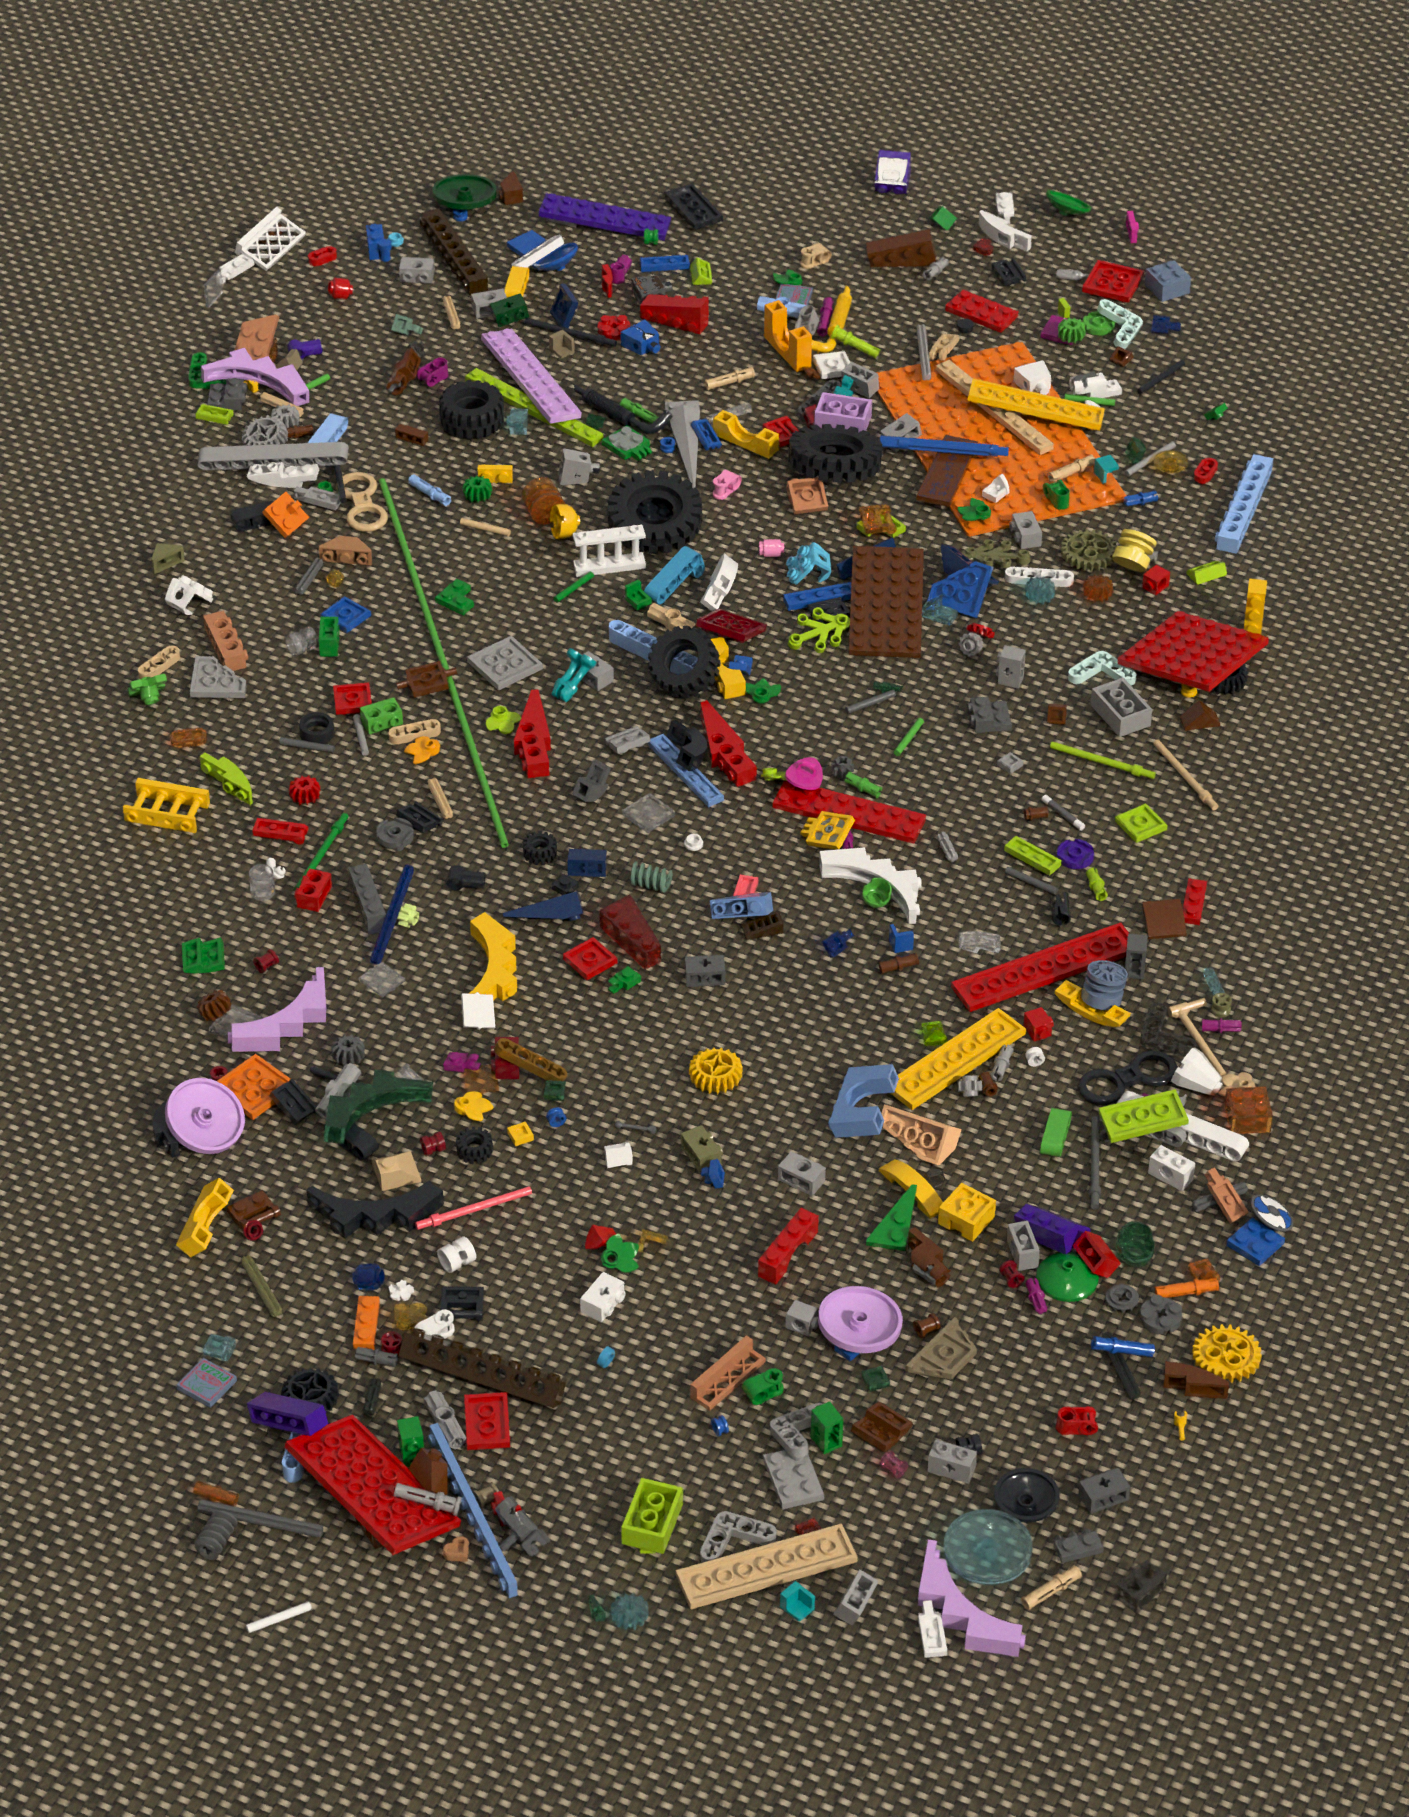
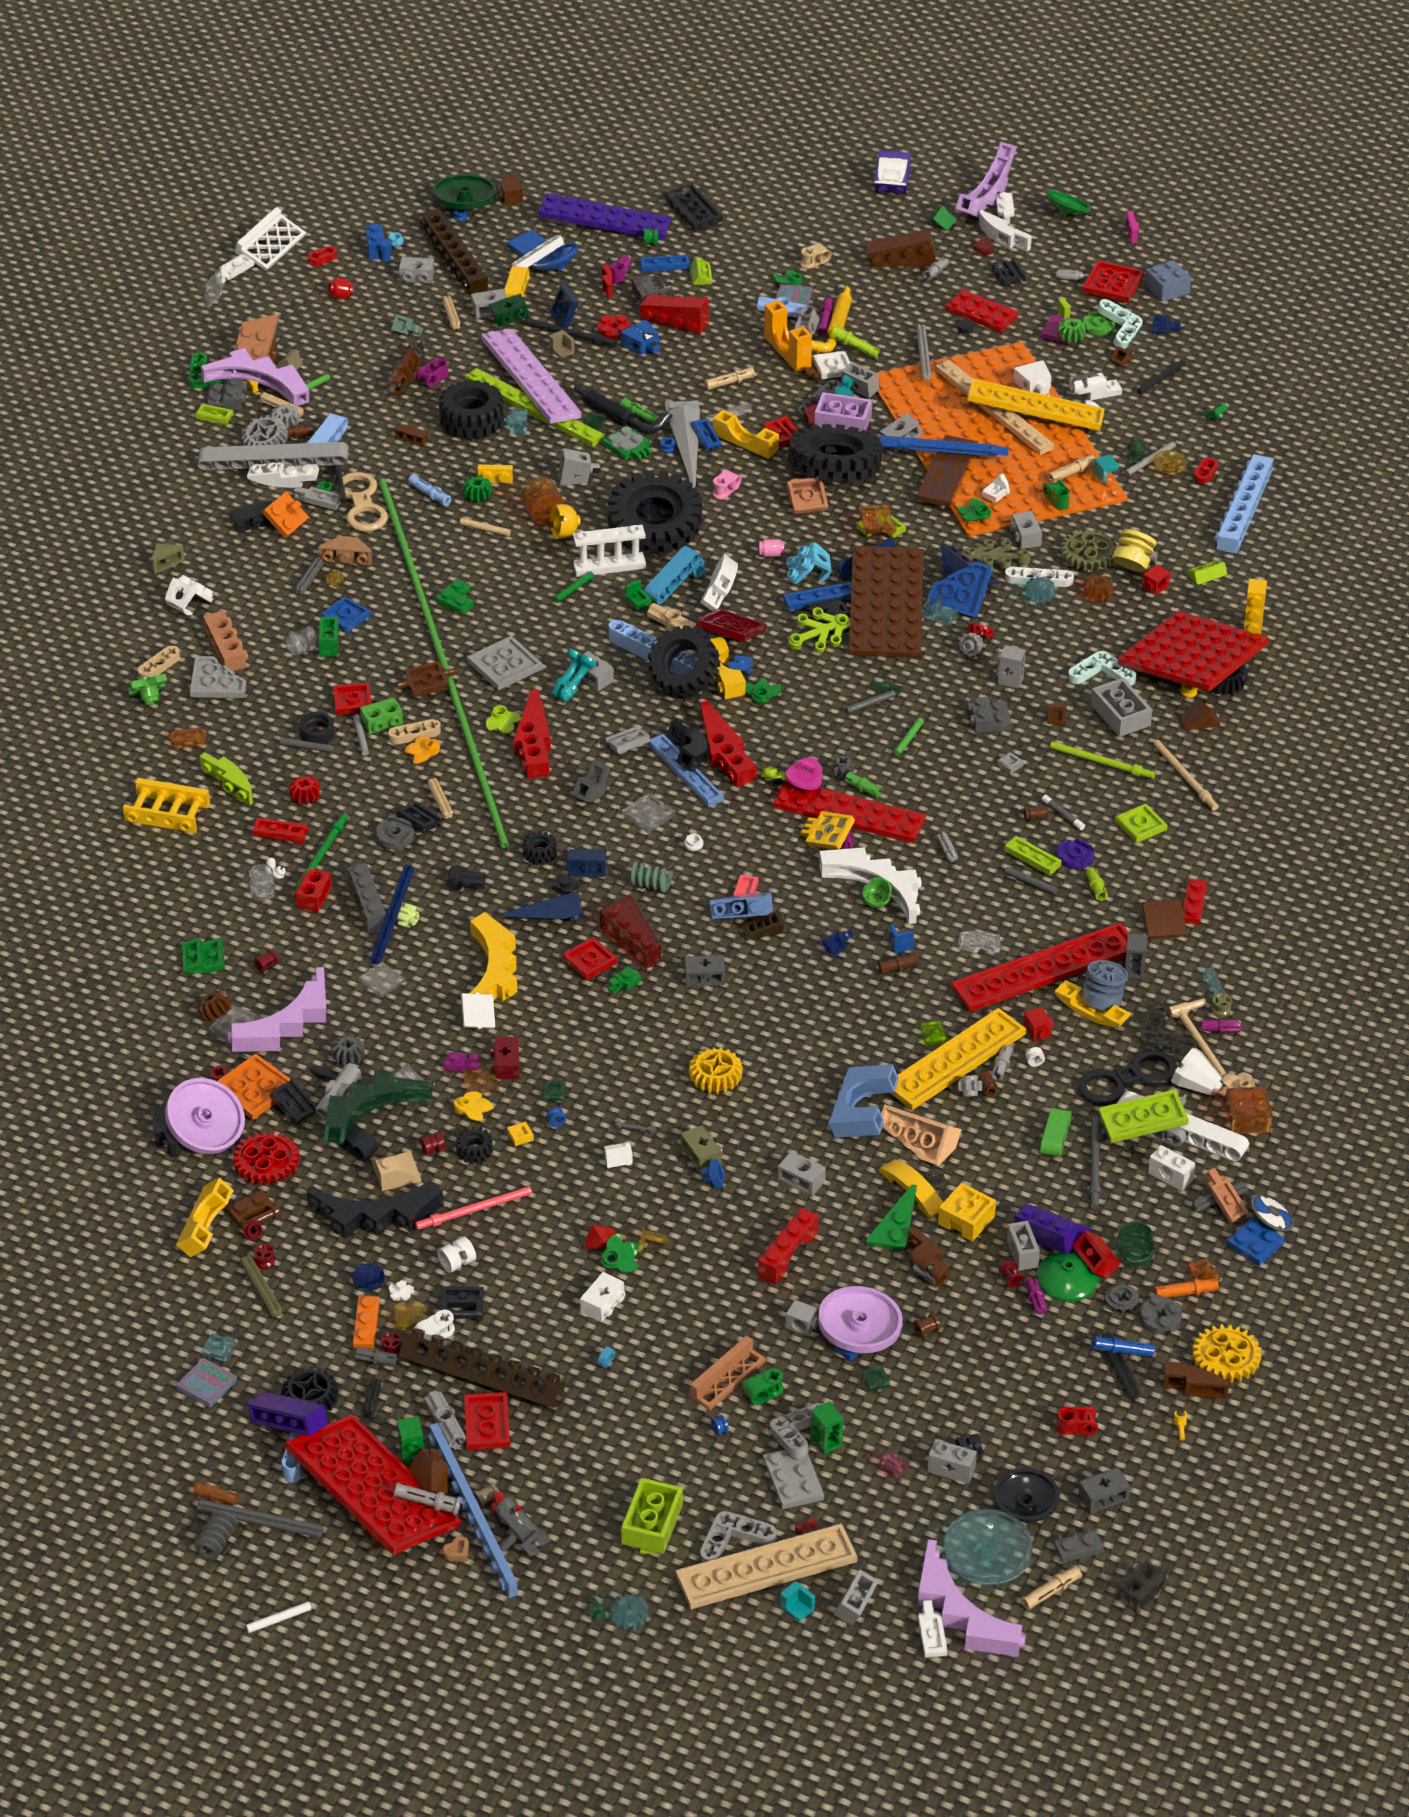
dark purple piece [287,339,322,360] -> none
pearl gold beam [494,1038,567,1085] -> none
reddish brown slope [851,1401,913,1453] -> none
dark tan wing [906,1317,977,1379] -> none
tan hinge [929,334,959,361] -> none
black arm [1050,892,1071,926] -> none
bright green bar [1064,394,1115,406] -> none
blue axle [1124,490,1158,506] -> none
none -> red gear [233,1131,300,1186]
none -> dark red wheel [254,1243,275,1270]
none -> lavender arch [955,142,1017,218]

